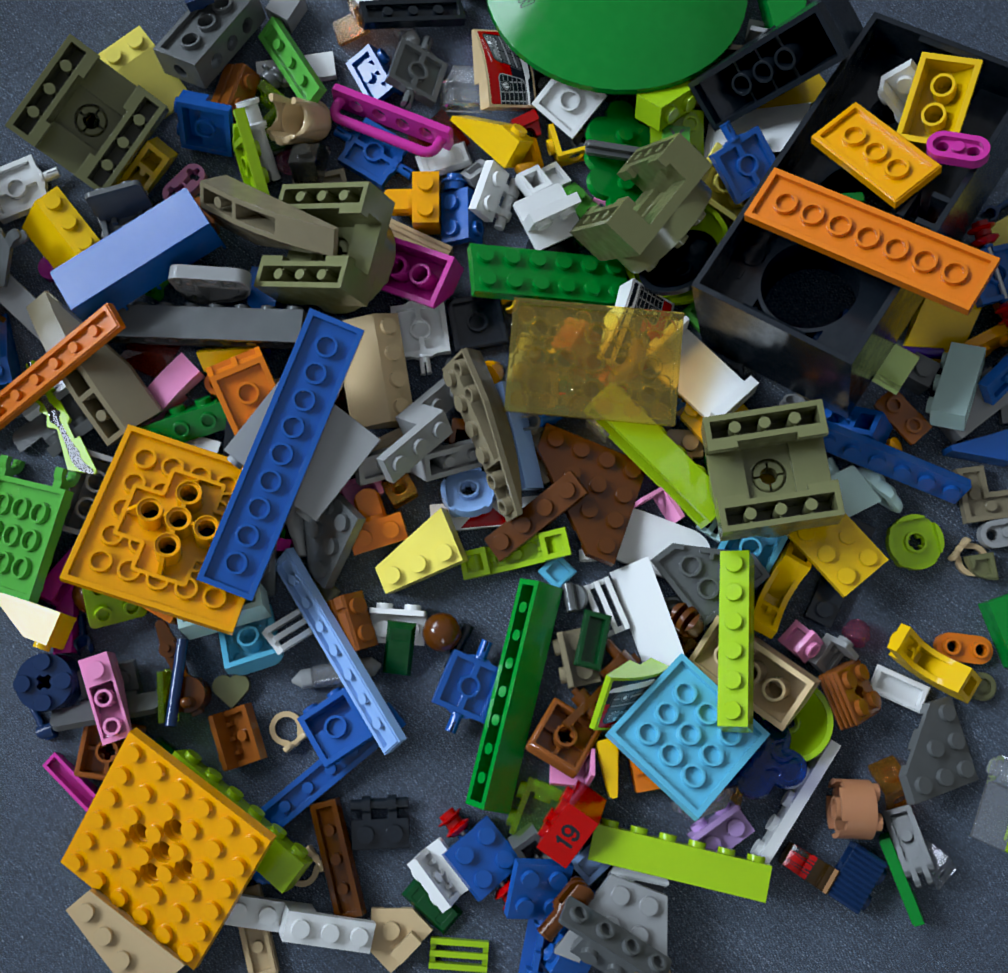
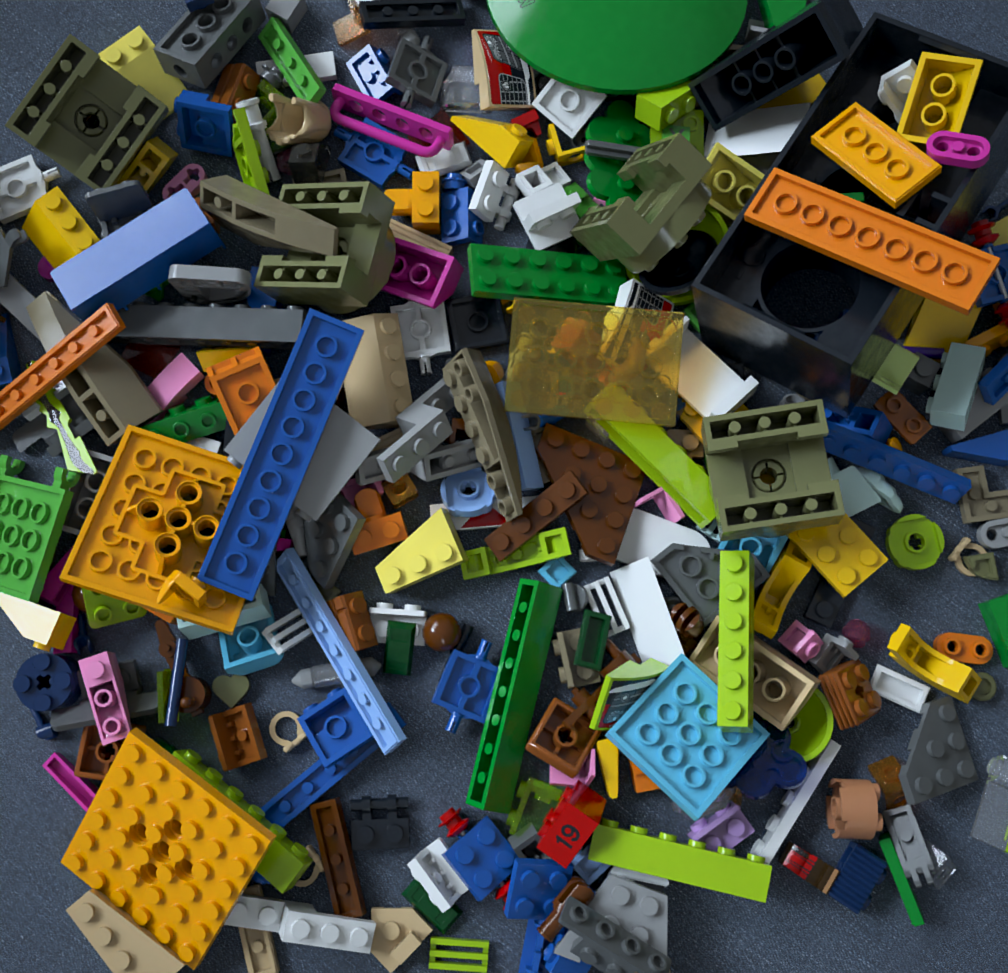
blue plate [709,120,776,205] -> none
none -> light orange plate [157,570,207,608]

